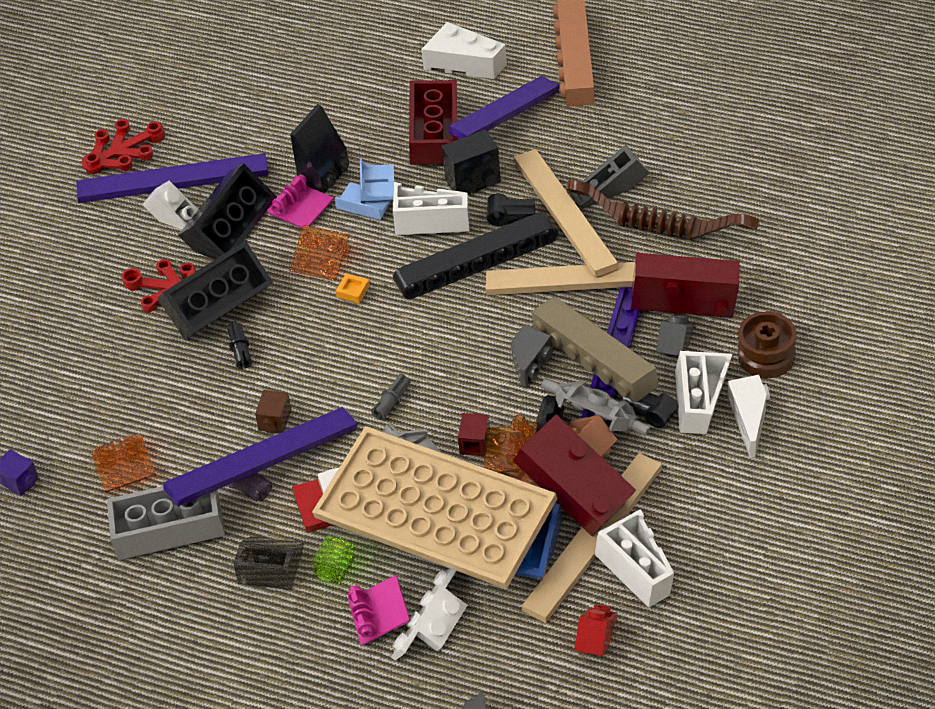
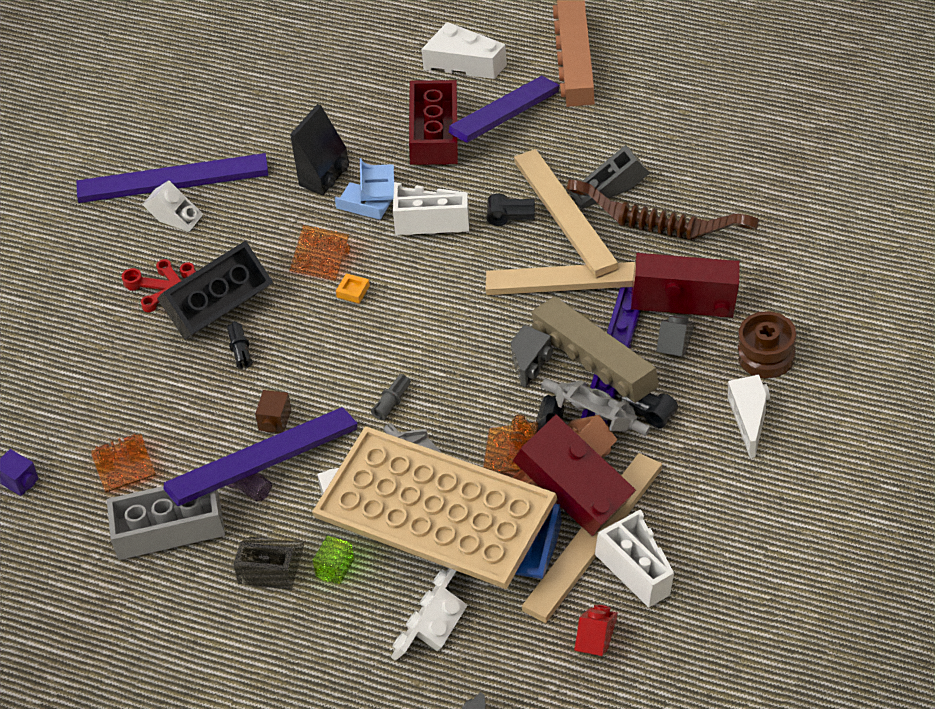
red plant [81,119,165,174] -> none
black slope [178,163,277,259] -> none
dark pink hinge [266,175,334,230] -> none
red tile [292,479,332,533] -> none
dark pink hinge [348,575,410,646] -> none
black beam [393,212,558,299] -> none
black brick [442,129,501,194] -> none
dark red brick [458,413,490,456] -> none
white wedge [675,351,732,434] -> none

